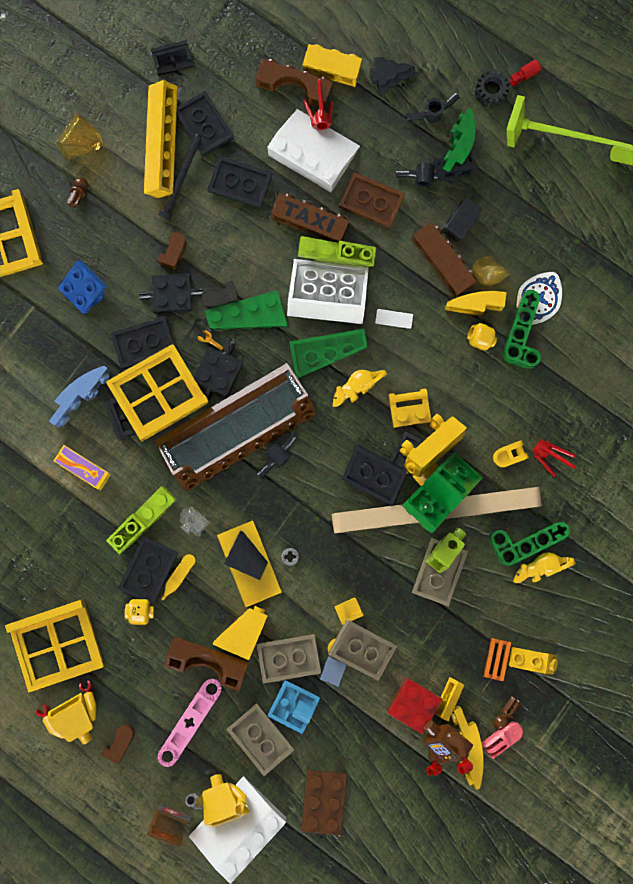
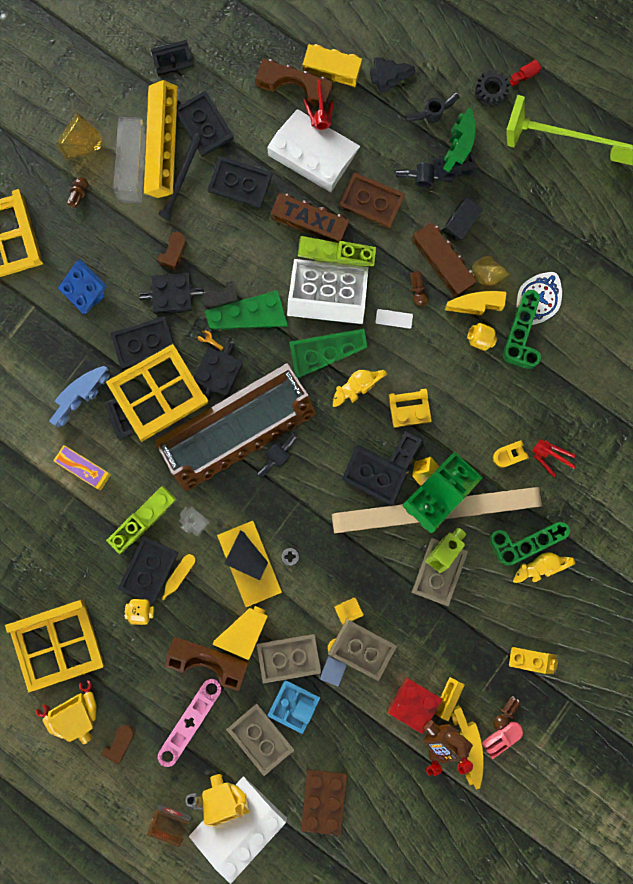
yellow brick [400,414,467,478] -> none
orange tile [483,638,511,681] -> none
none -> clear piece [113,117,147,204]
none -> reddish brown axle [410,271,428,306]

